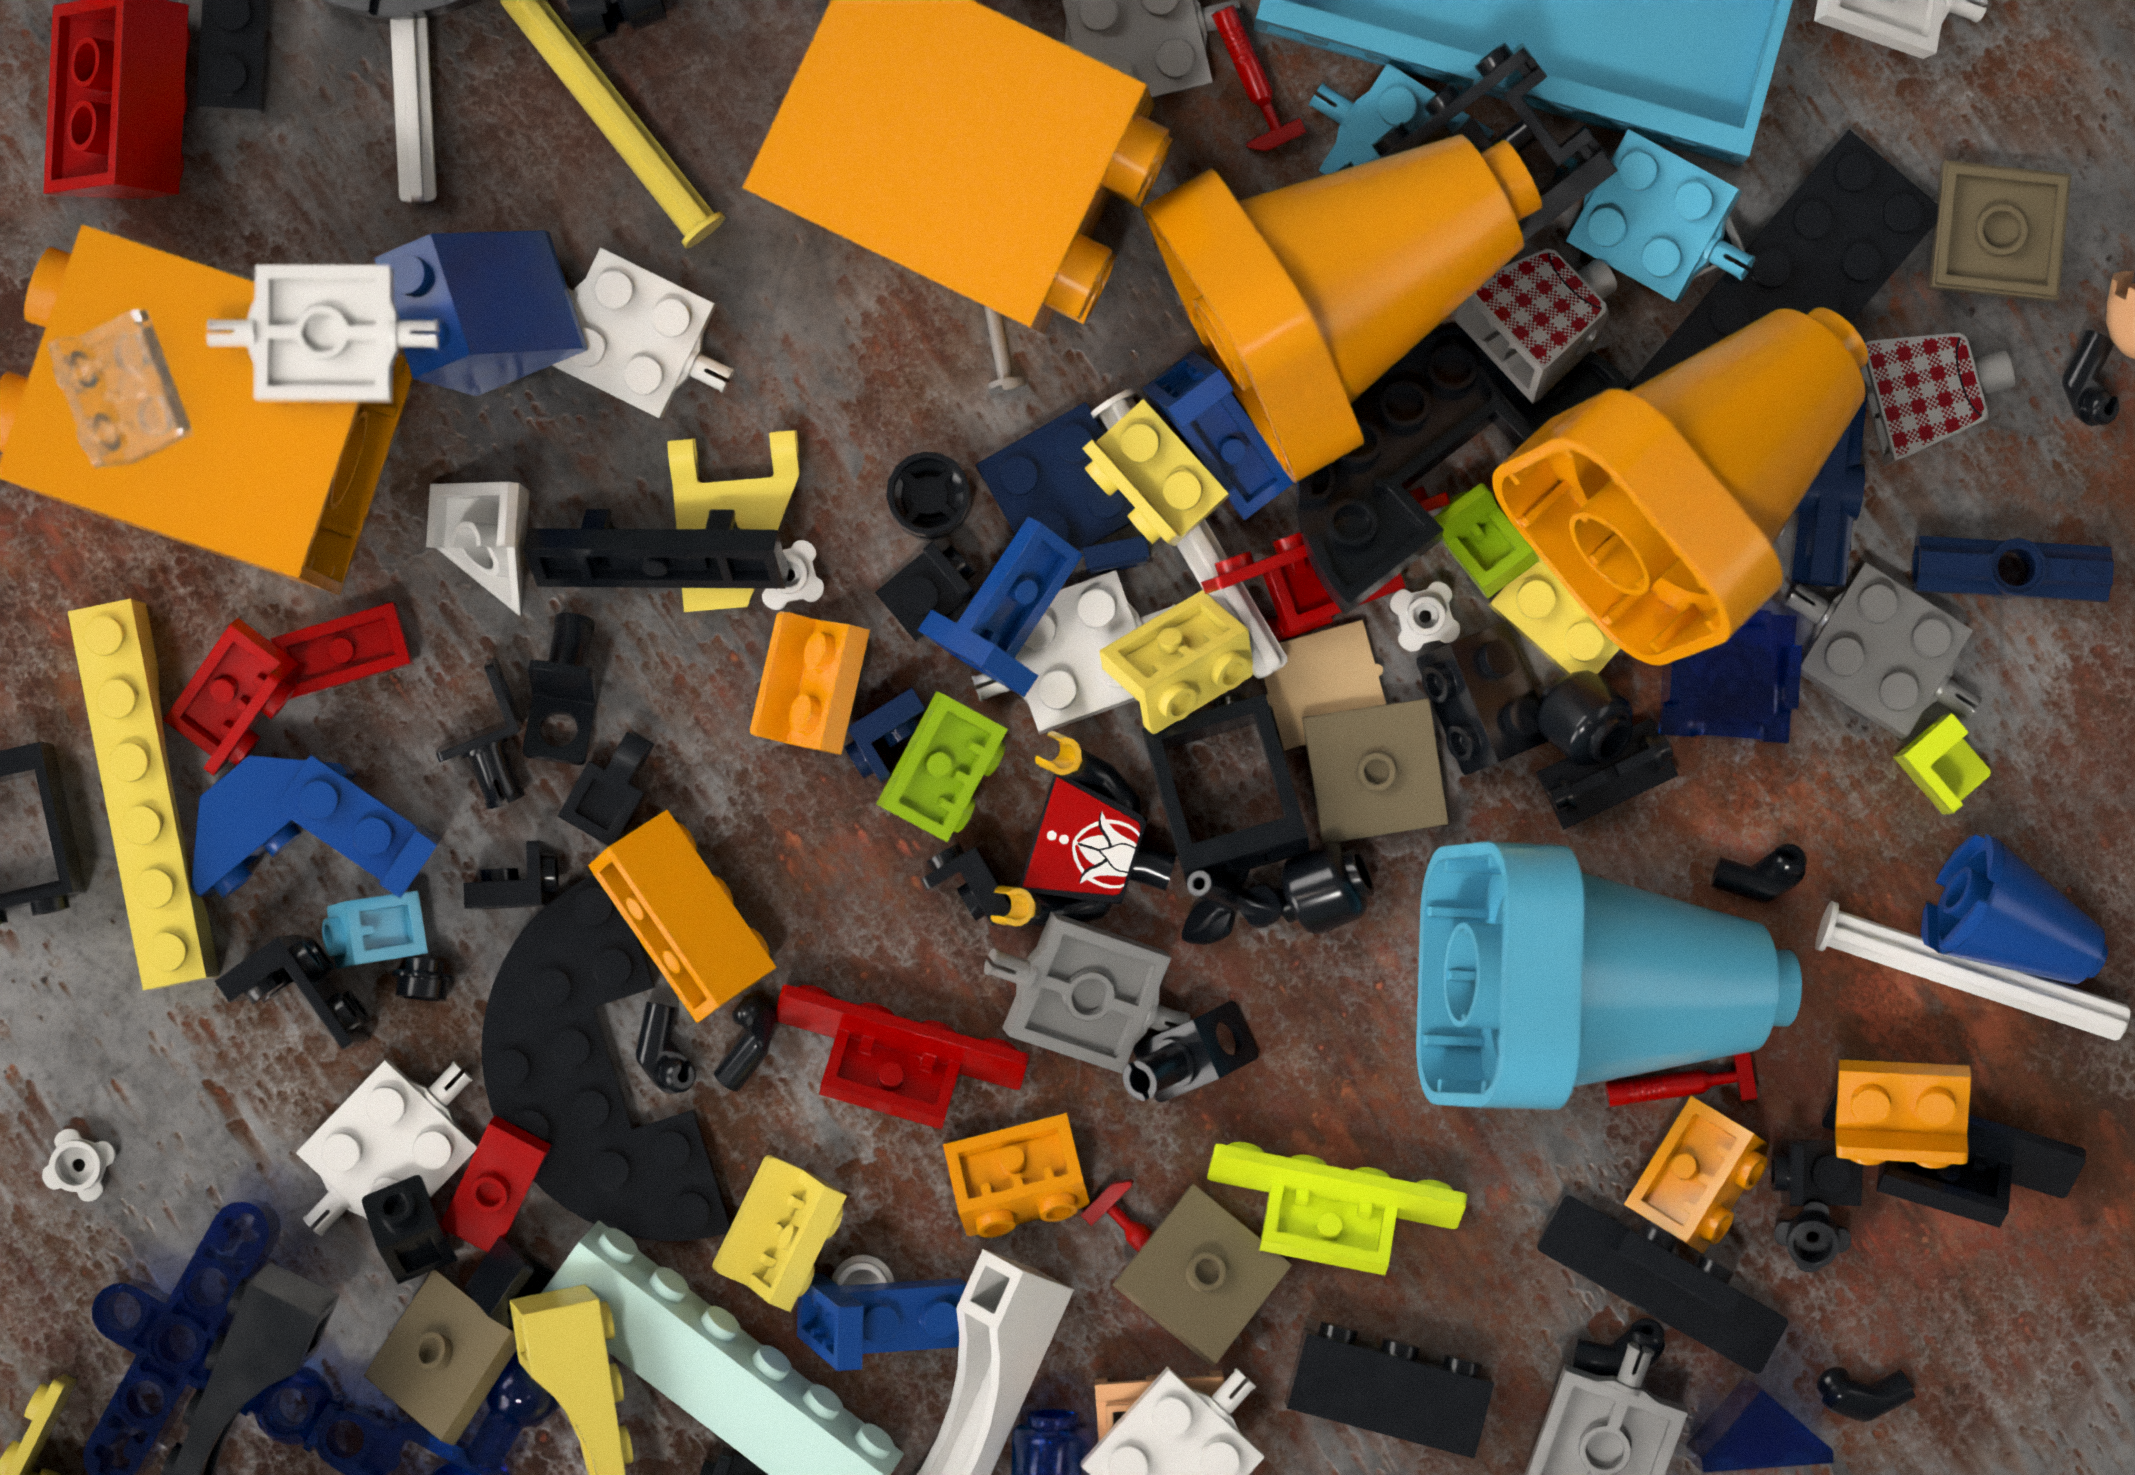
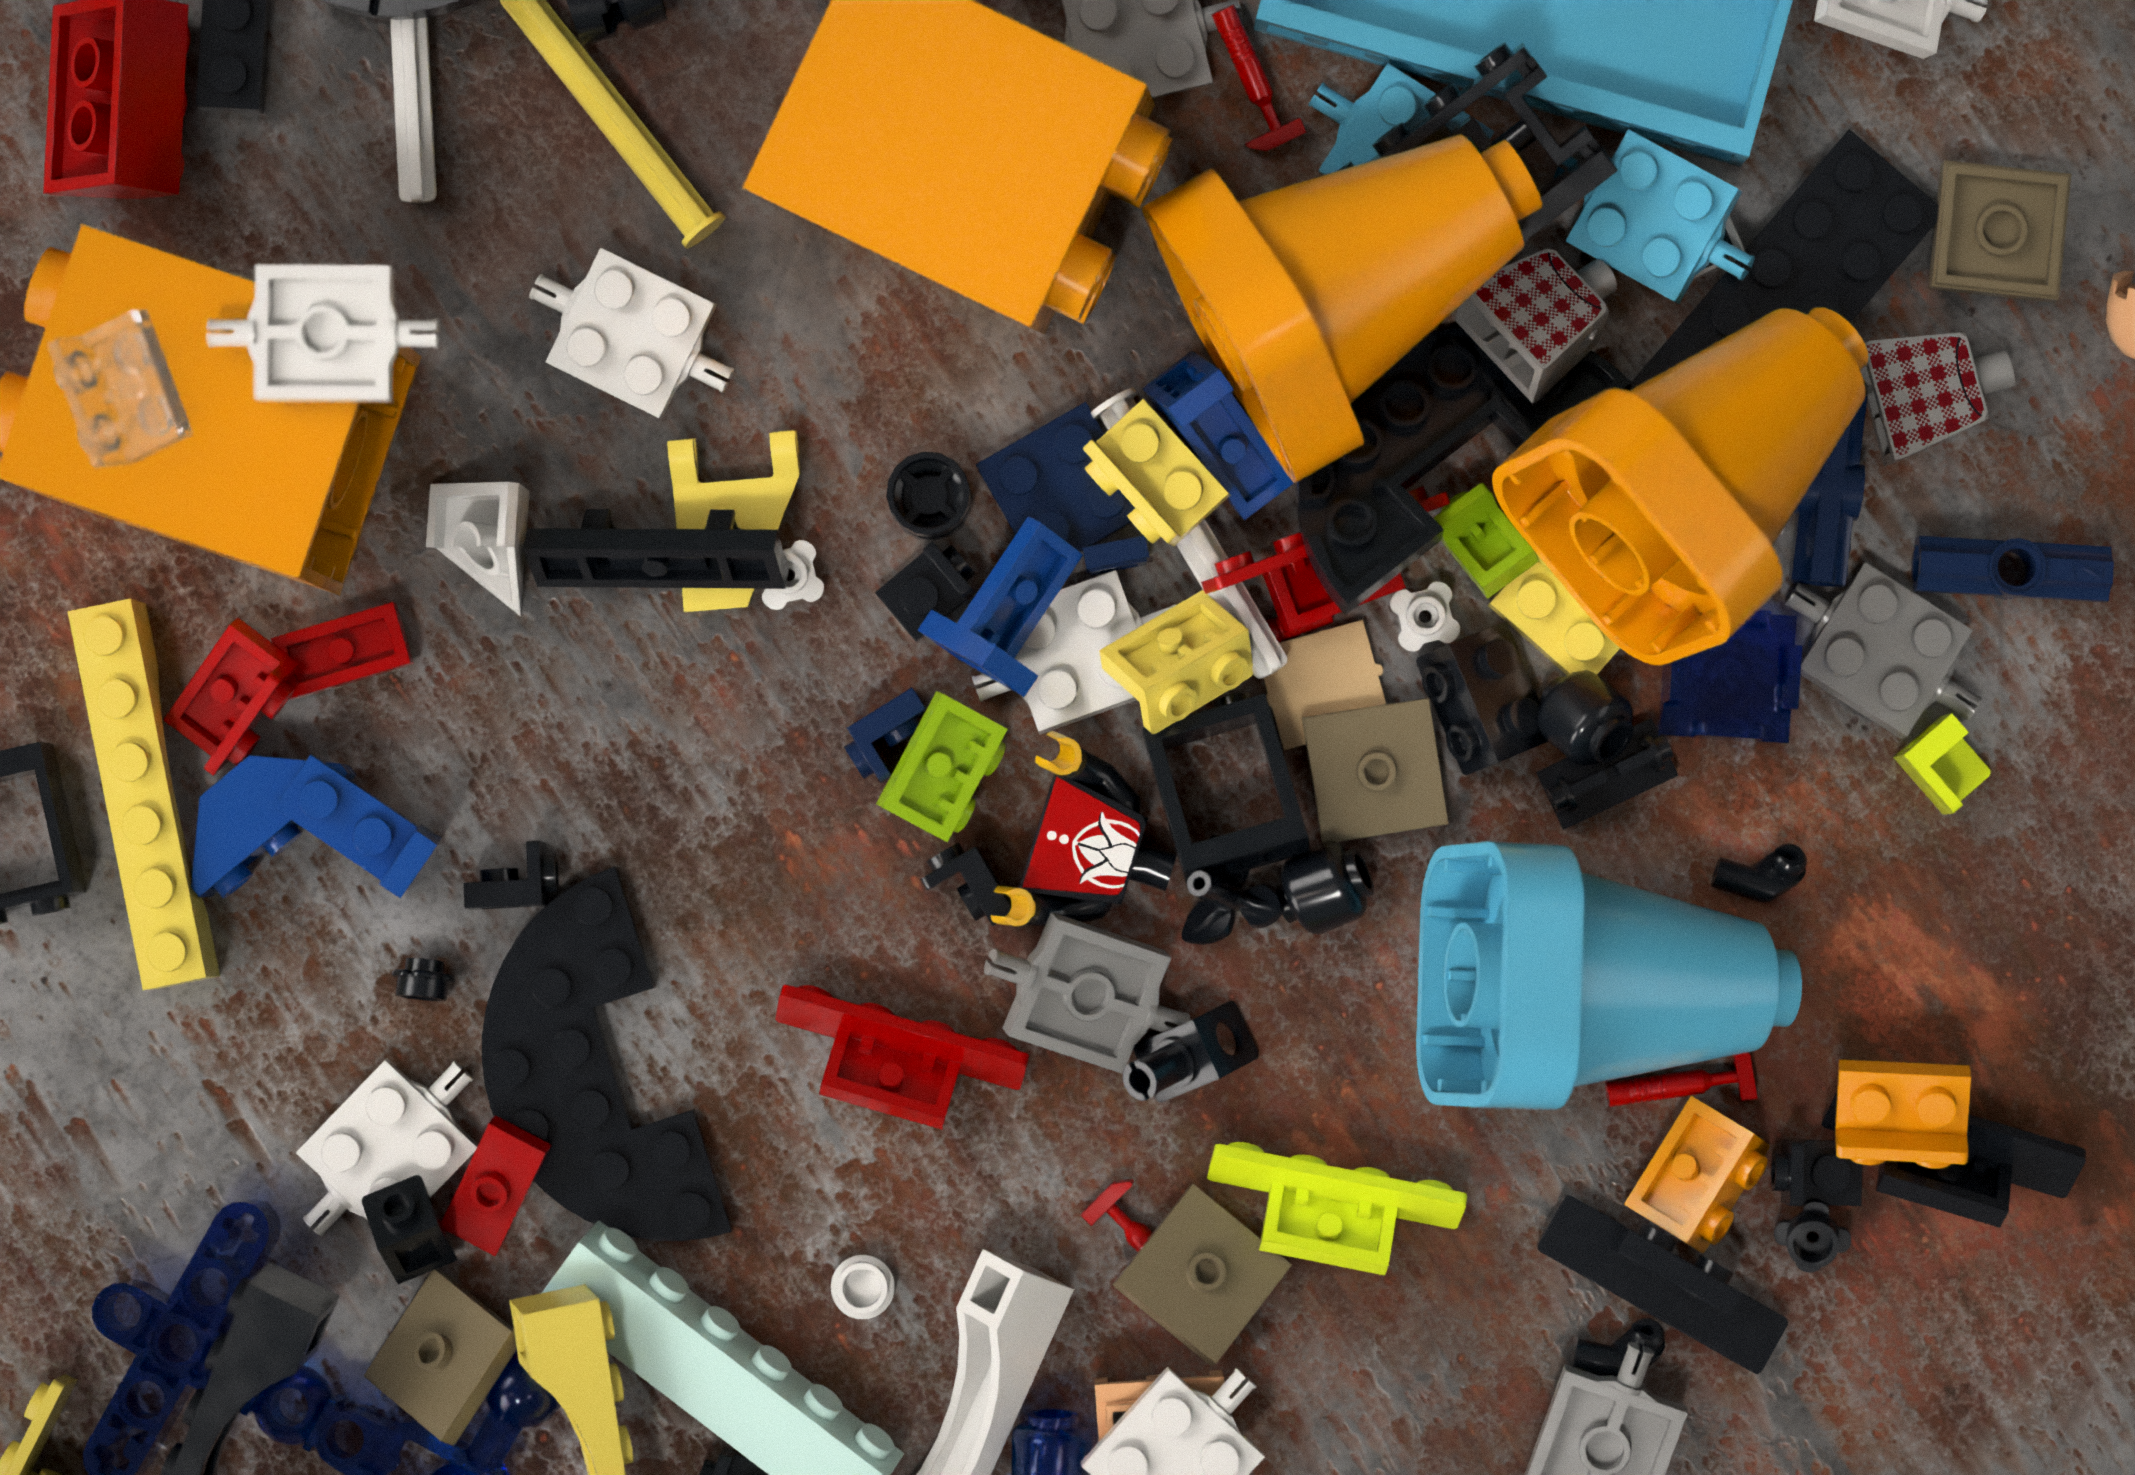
white plate [42,1129,116,1202] -> none
black bracket [214,935,371,1050] -> none
medium azure bracket [322,890,428,969] -> none
blue slope [374,230,588,396] -> none
black bracket [436,657,525,809] -> none
black panel [464,1236,556,1331] -> none
black bracket [523,612,598,766] -> none
black plate [558,731,655,846] -> none
light orange brick [588,809,777,1023] -> none
black arm [636,1001,696,1094] -> none
light yellow bracket [712,1155,847,1312] -> none
black arm [714,993,777,1092] -> none
light orange bracket [750,611,870,755] -> none
blue bracket [797,1273,967,1371] -> none
light orange bracket [943,1113,1090,1238] -> none
light grey piece [984,305,1026,394] -> none
black brick [1284,1321,1494,1459] -> none
clear blue slope [1686,1376,1834,1473] -> none
white axle [1815,901,2131,1040] -> none
black arm [1817,1367,1916,1422] -> none
blue cone [1921,834,2108,985] -> none
black arm [2062,330,2120,426] -> none

